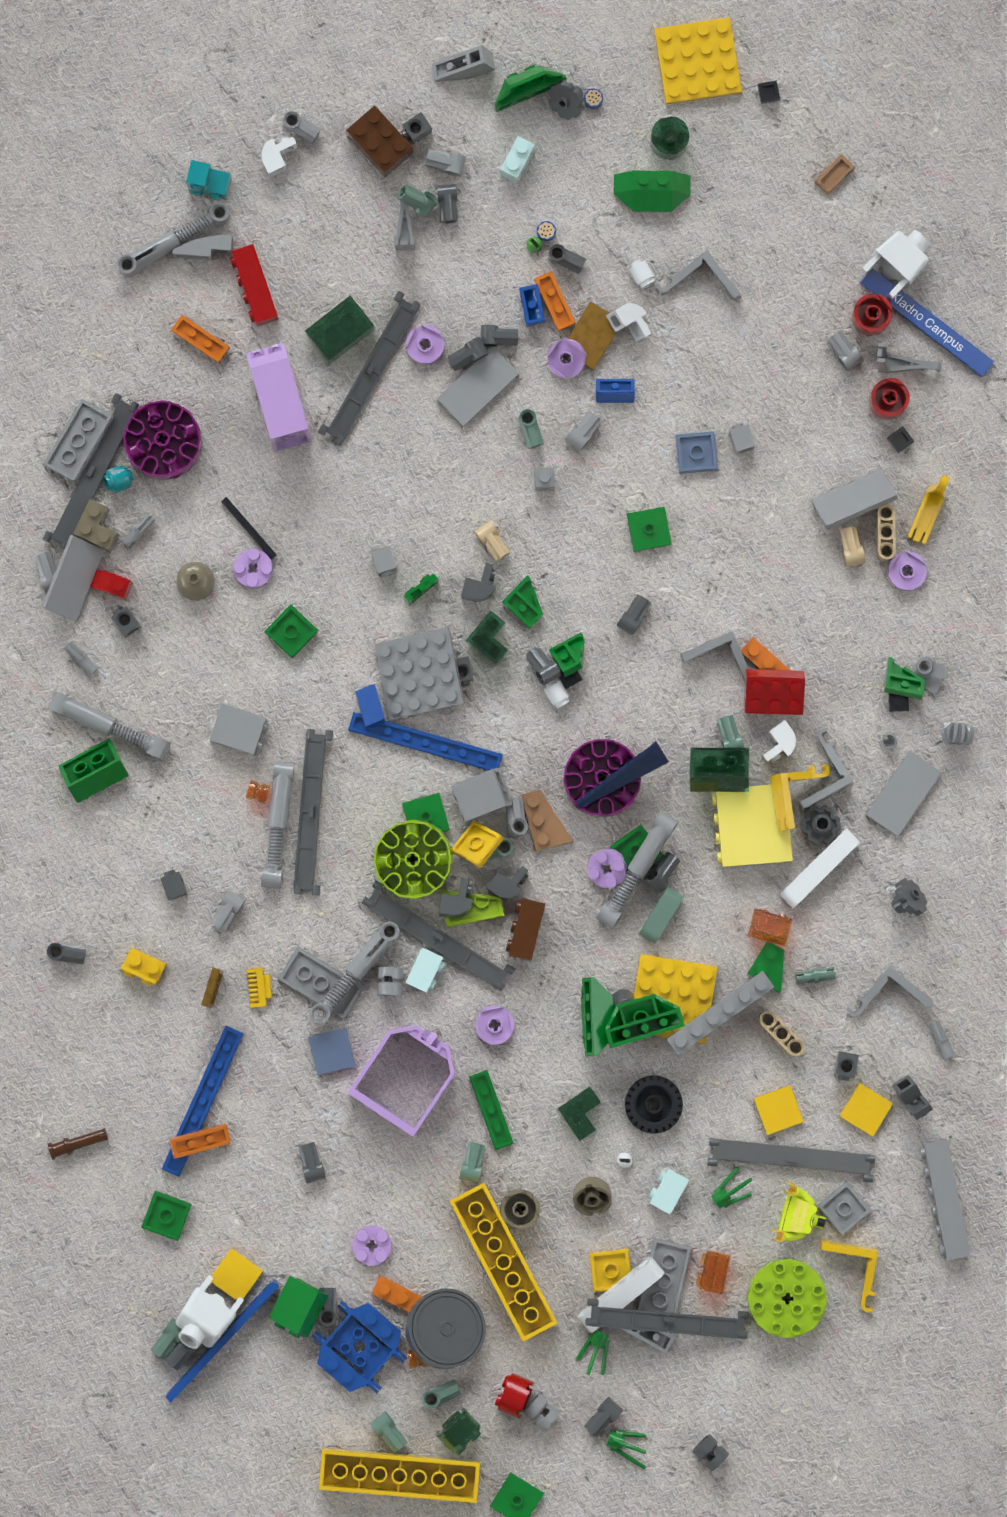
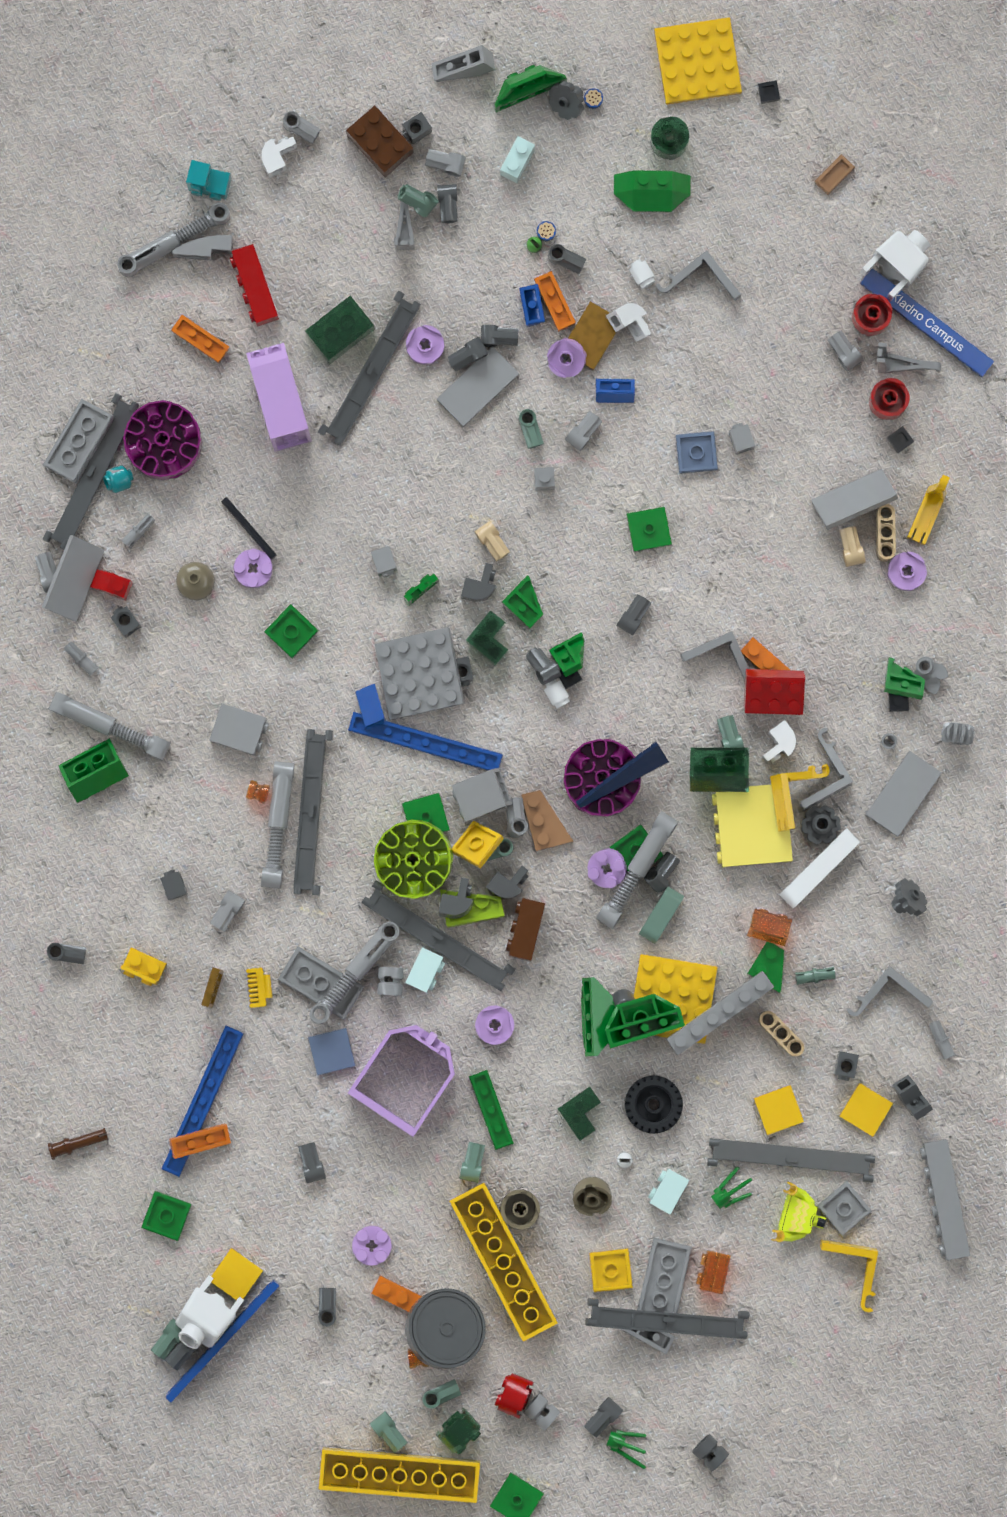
dark tan brick [73,499,119,553] -> none
green brick [269,1276,329,1338] -> none
blue piece [311,1301,408,1394] -> none
green plant [576,1330,610,1375] -> none
white beam [577,1257,664,1333] -> none
lime brick [747,1258,827,1338] -> none

